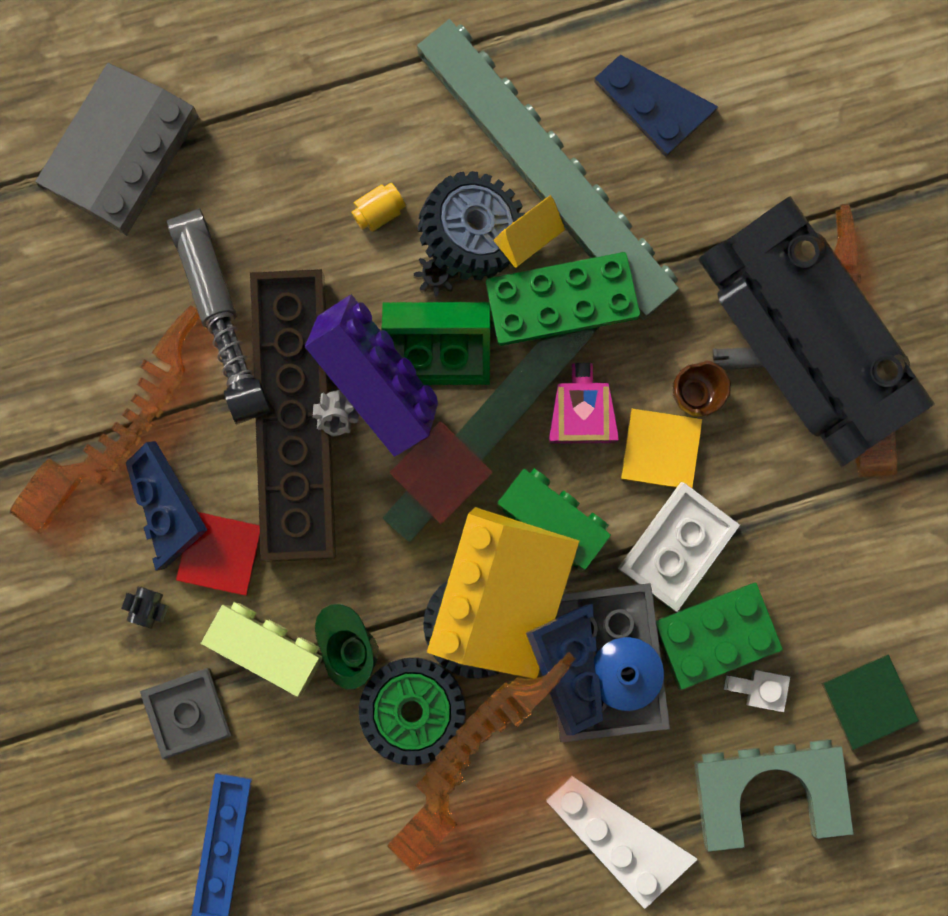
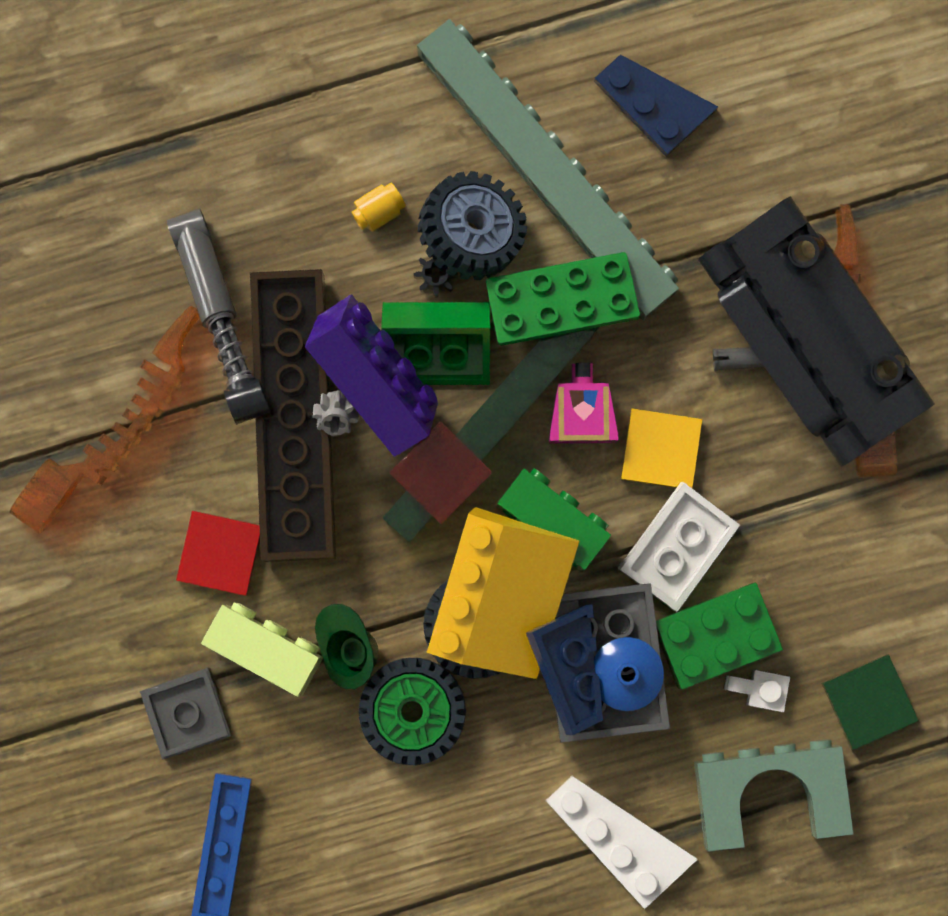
dark grey slope [35,63,199,236] -> none
black gear [121,586,169,629] -> none
dark blue wing [125,441,207,571] -> none
clear orange piece [387,652,575,872] -> none
yellow slope [493,195,565,268] -> none
reddish brown hair [673,360,731,417] -> none

